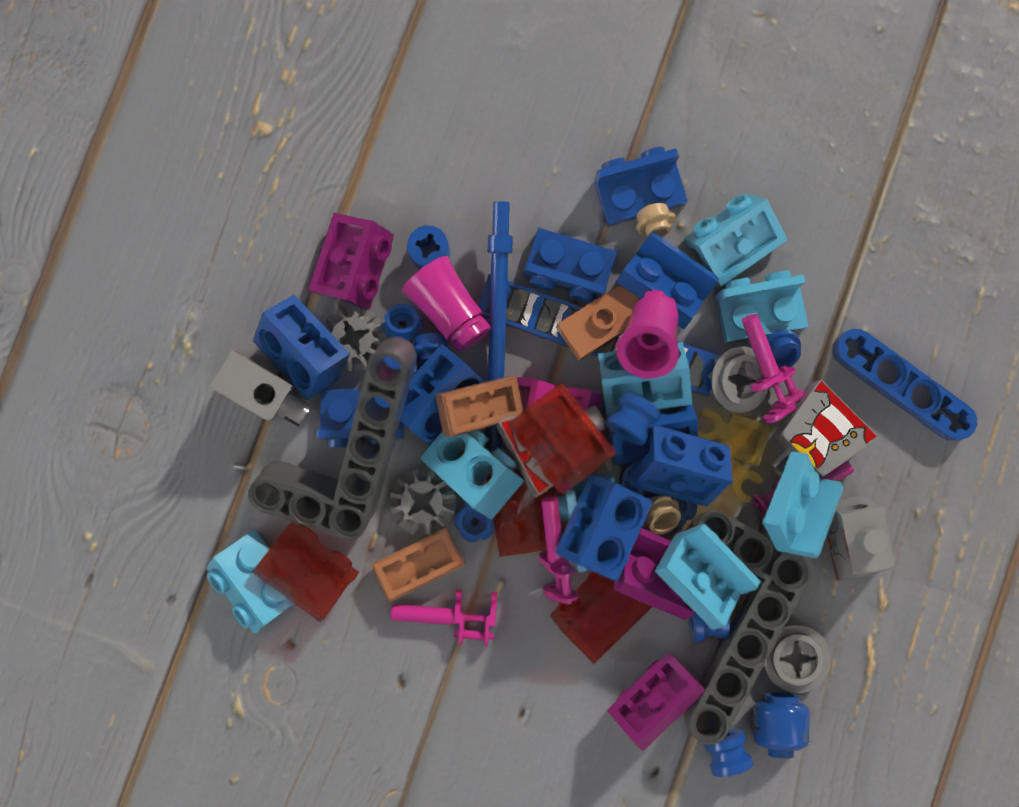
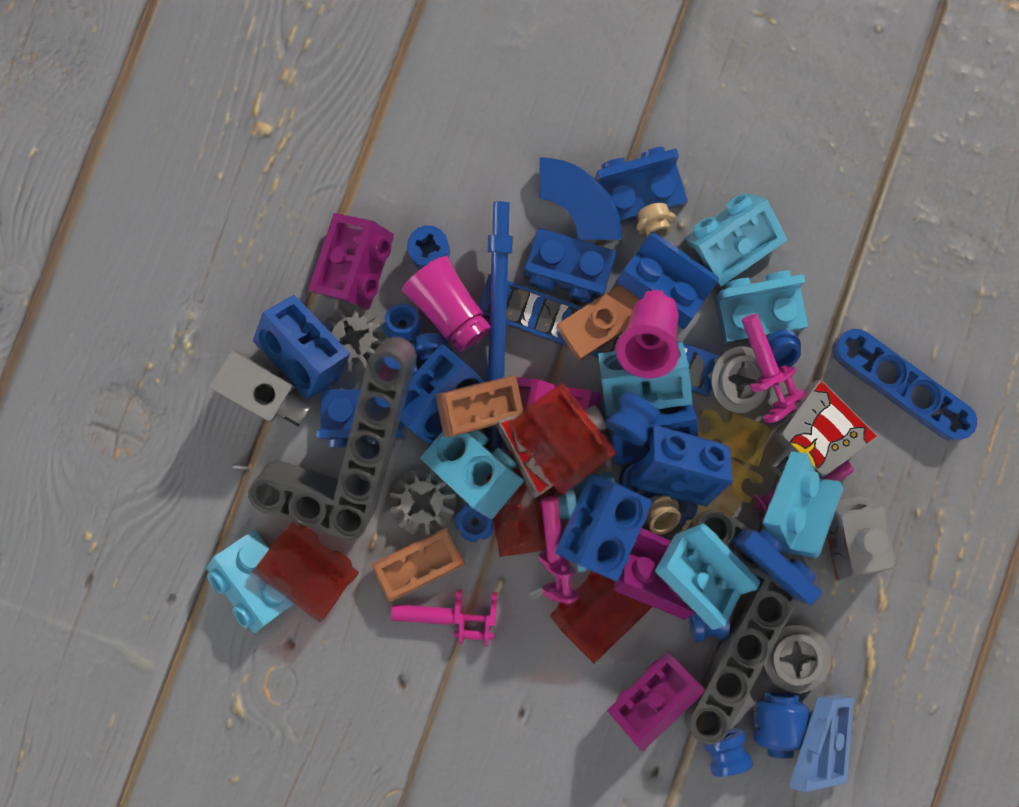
none -> blue tile [540,158,622,240]
none -> blue plate [732,529,823,606]
none -> medium blue wing [790,694,854,793]

